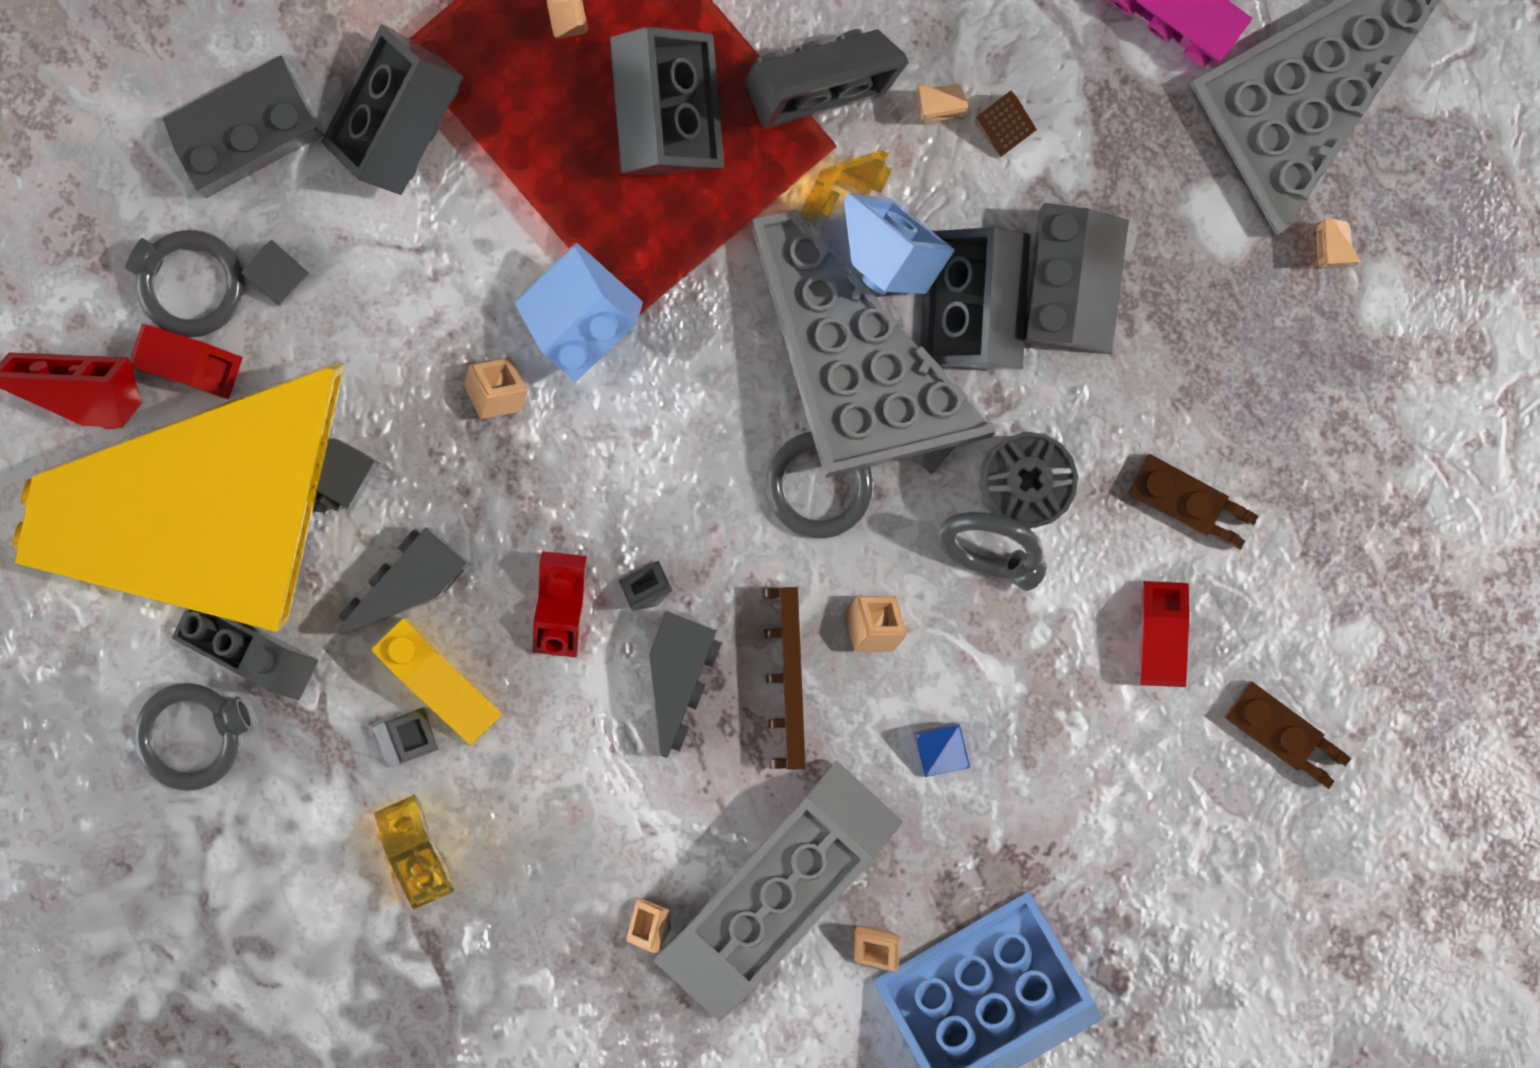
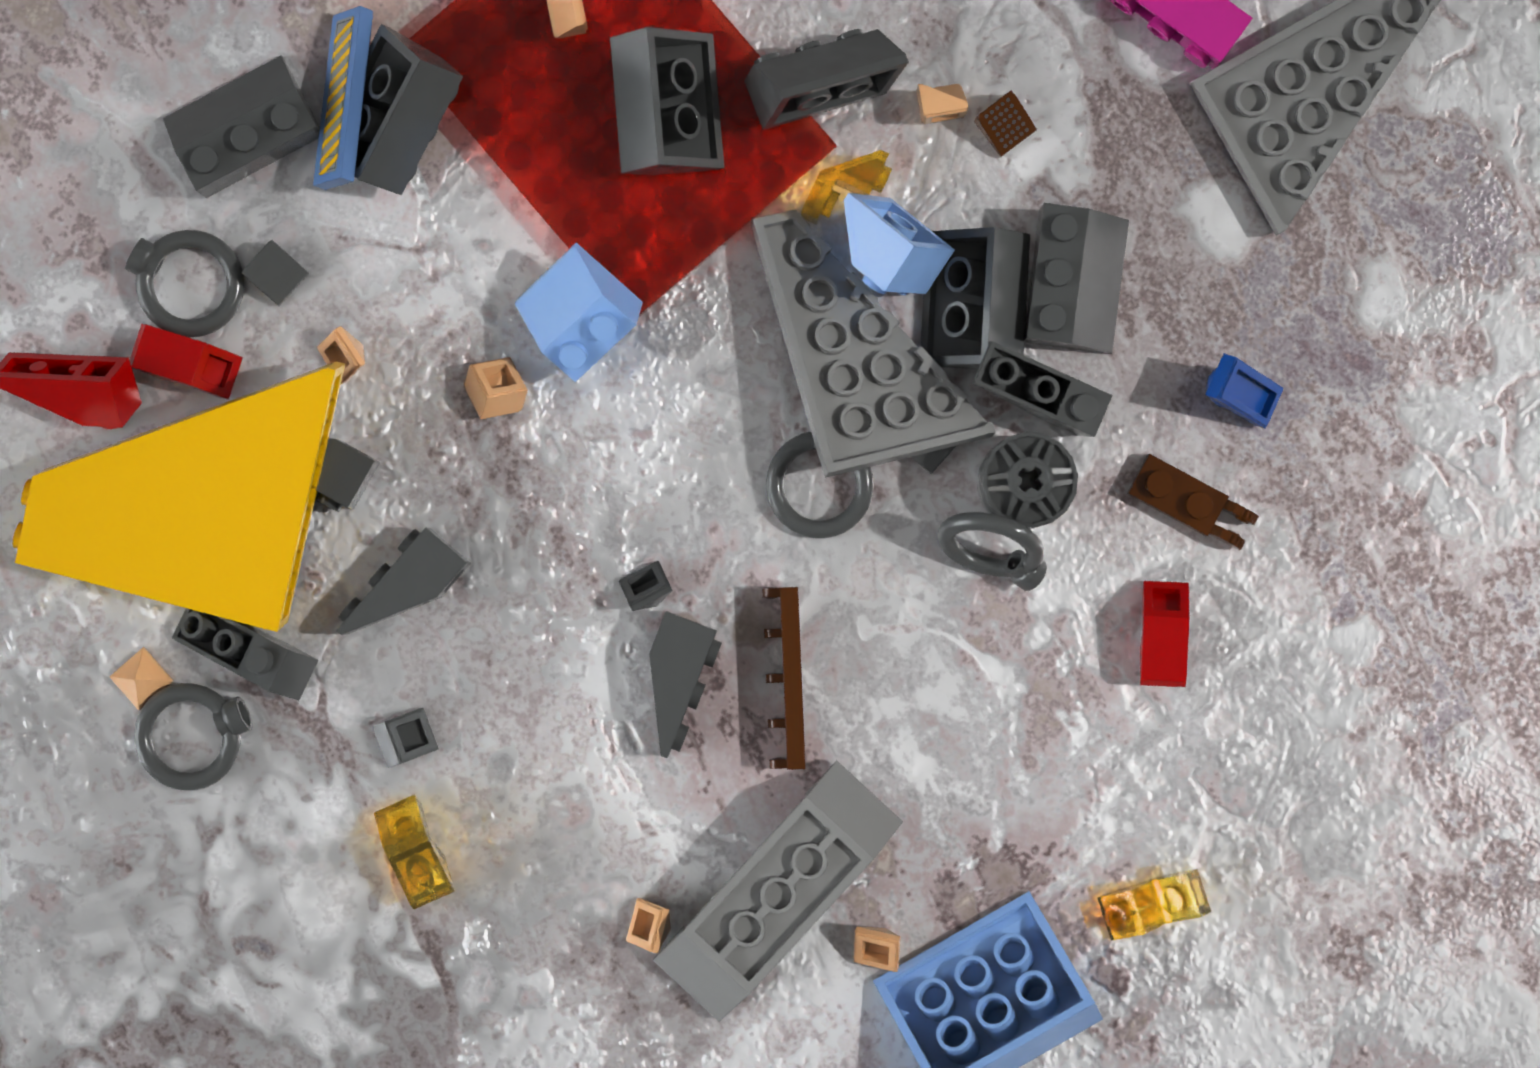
yellow slope [371,618,503,746] -> none
red slope [532,551,587,657] -> none
light nougat slope [844,596,907,652] -> none
blue slope [914,723,970,777] -> none
reddish brown hinge [1223,681,1351,789] -> none
light nougat slope [1315,218,1360,269] -> none
none -> light nougat slope [110,647,174,711]
none -> medium blue tile [313,6,373,190]
none -> light nougat slope [317,326,365,384]
none -> dark grey slope [972,341,1113,437]
none -> clear yellow slope [1097,869,1211,940]
none -> blue tile [1205,353,1284,429]

